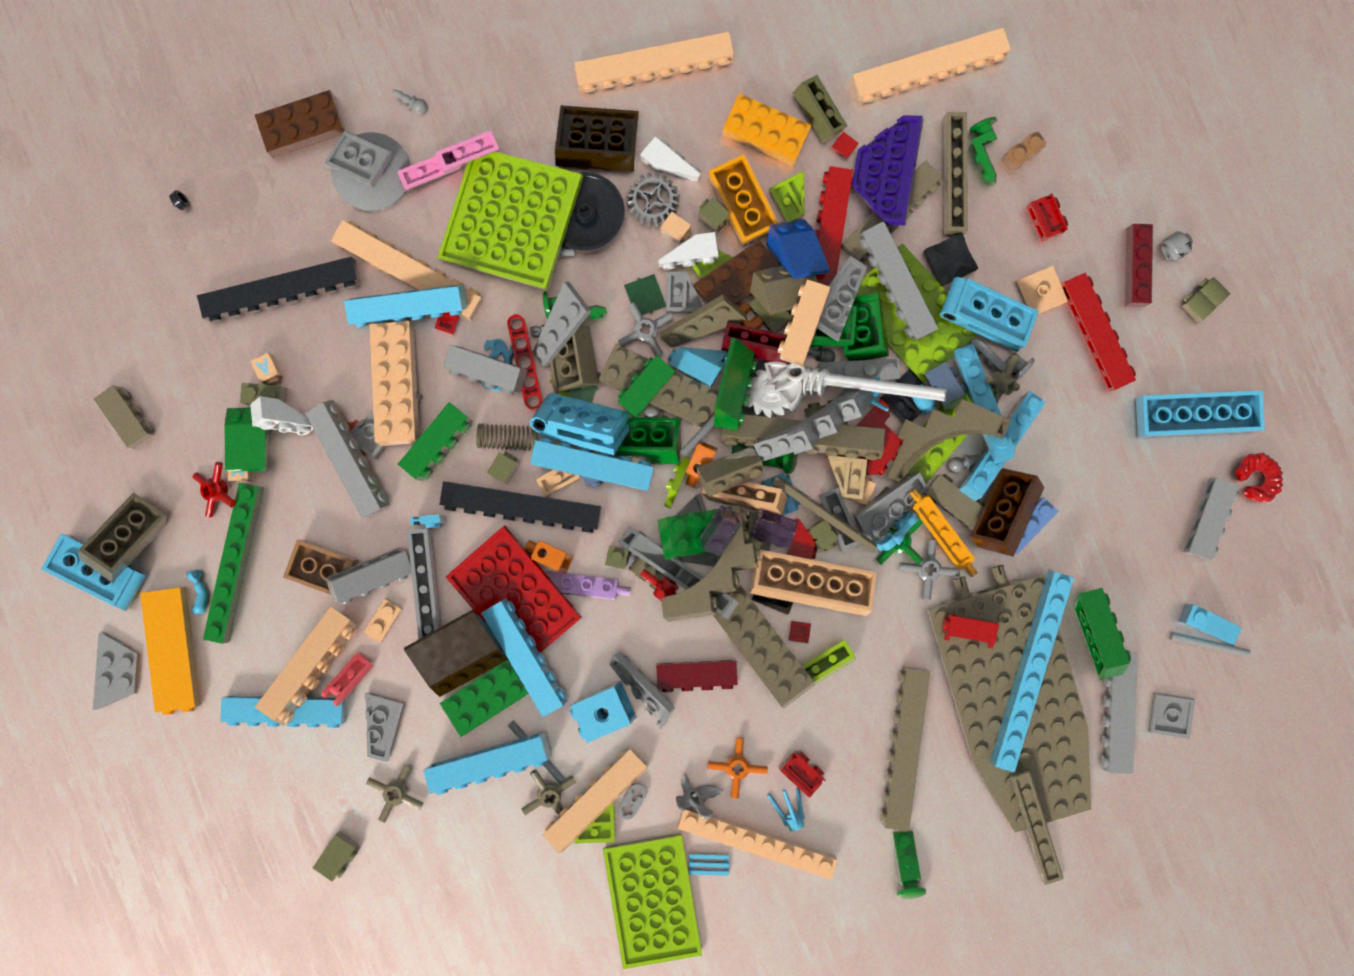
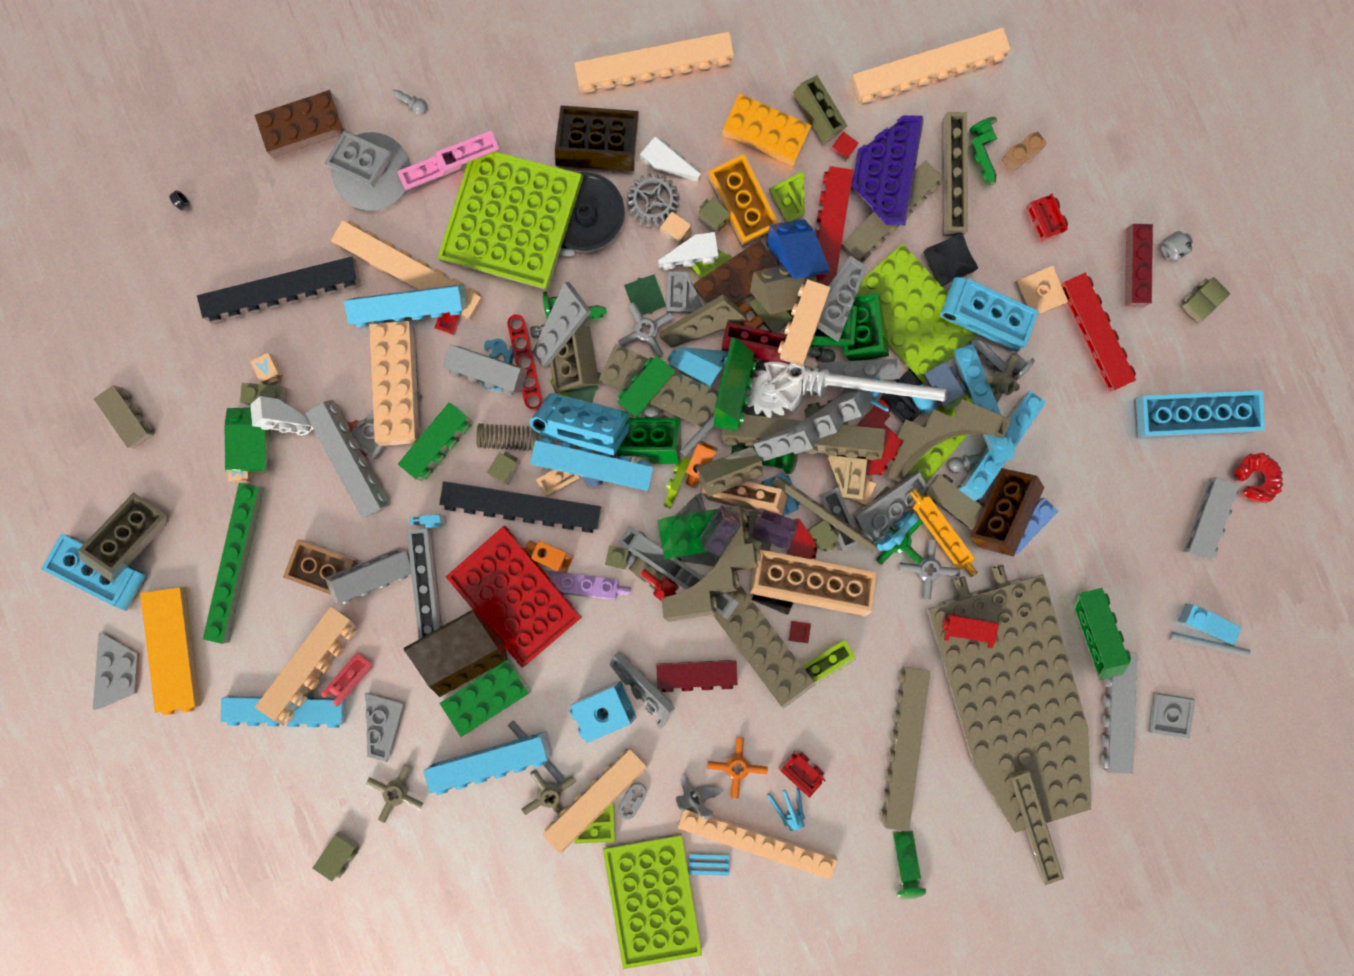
medium azure arm [186,570,209,615] -> none
red bar [192,462,236,517] -> none
light nougat plate [363,598,403,643] -> none
medium azure brick [481,598,567,717] -> none
light grey brick [859,221,938,341] -> none
medium azure brick [990,570,1074,773] -> none

